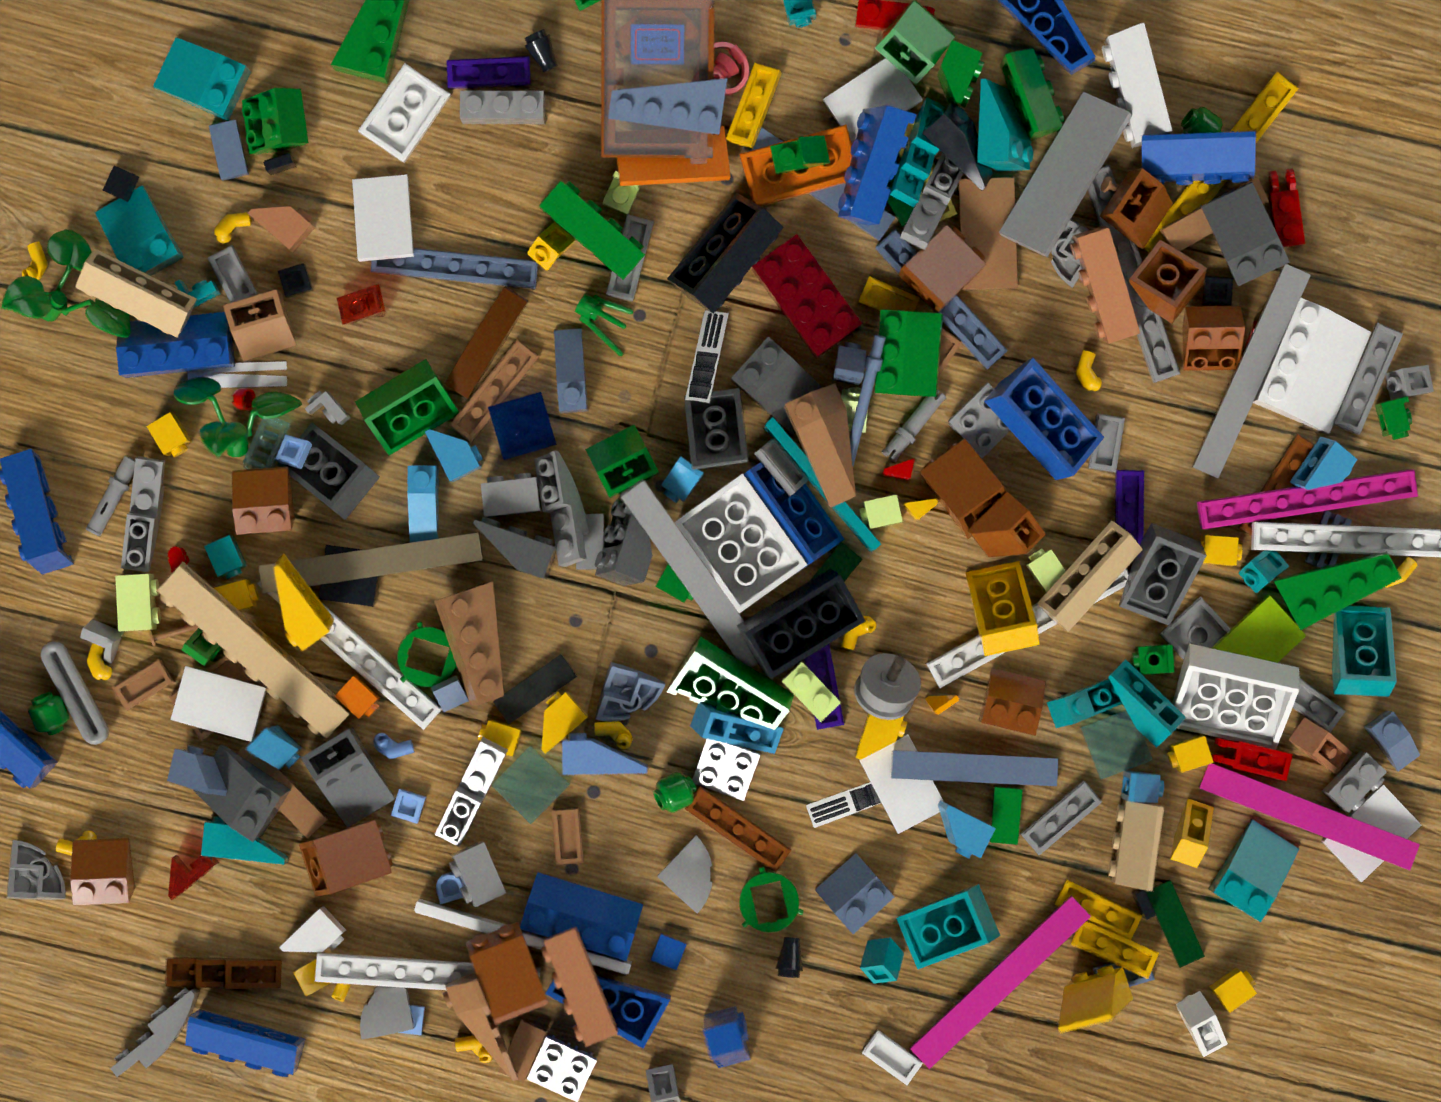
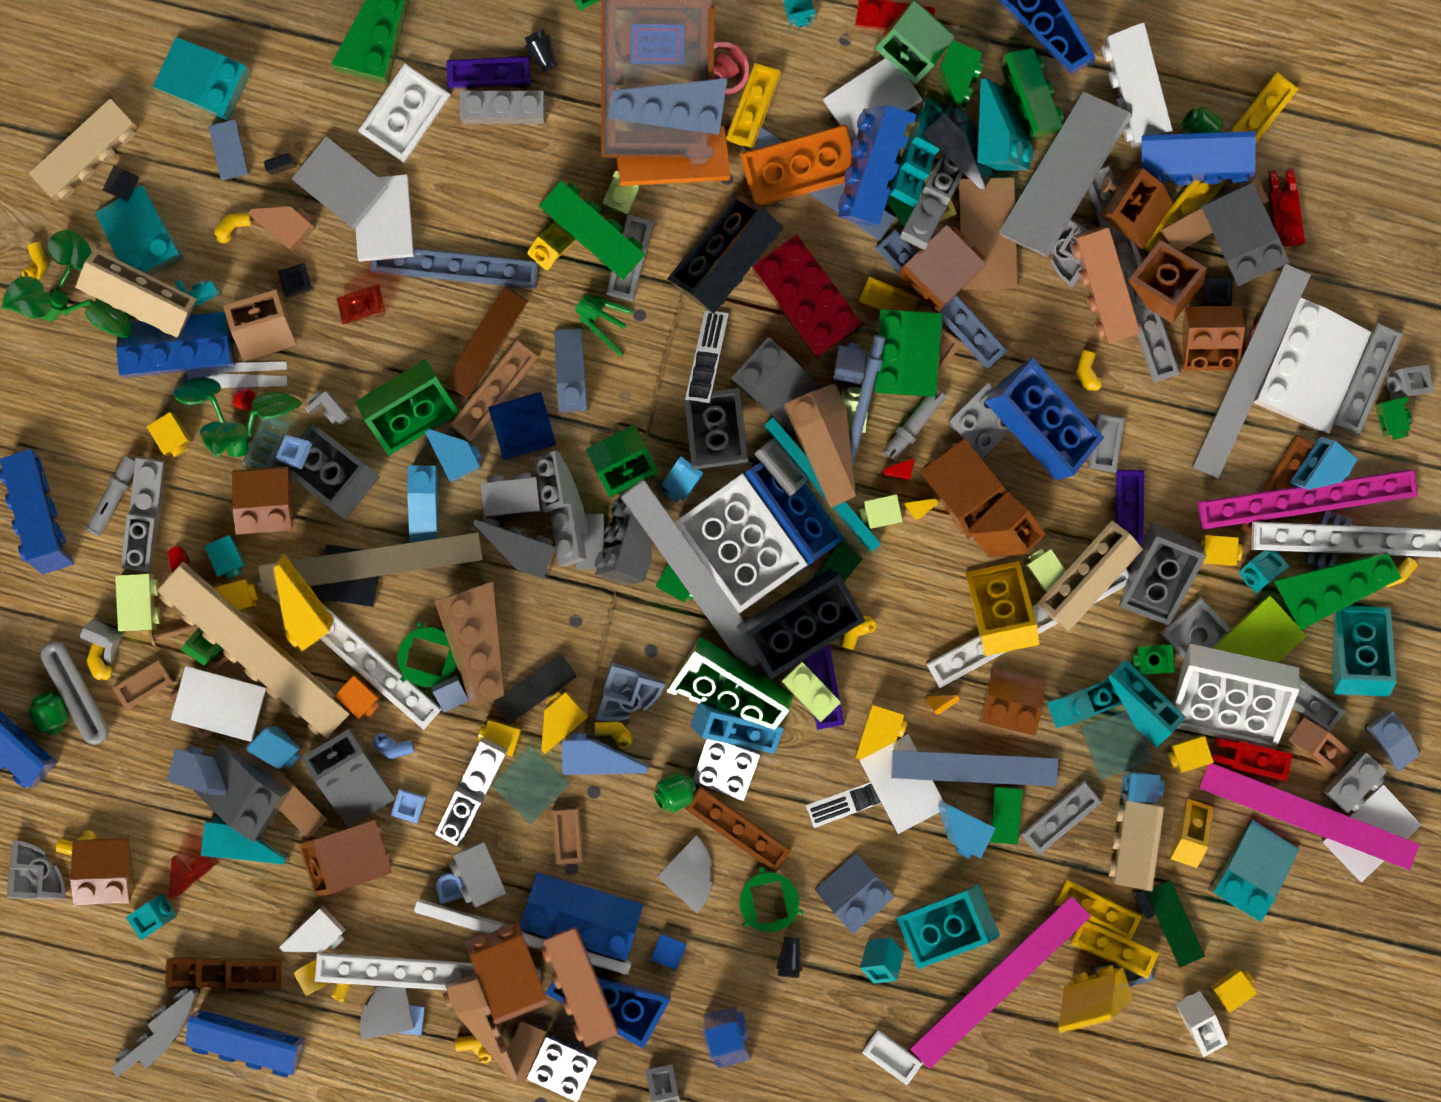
light grey tile [208,245,258,303] -> none
green slope [242,88,309,155] -> none
green slope [770,135,830,175] -> none
light grey wheel [854,653,921,720] -> none
none -> tan brick [29,99,138,202]
none -> teal bracket [126,894,177,940]
none -> light grey tile [292,136,389,229]

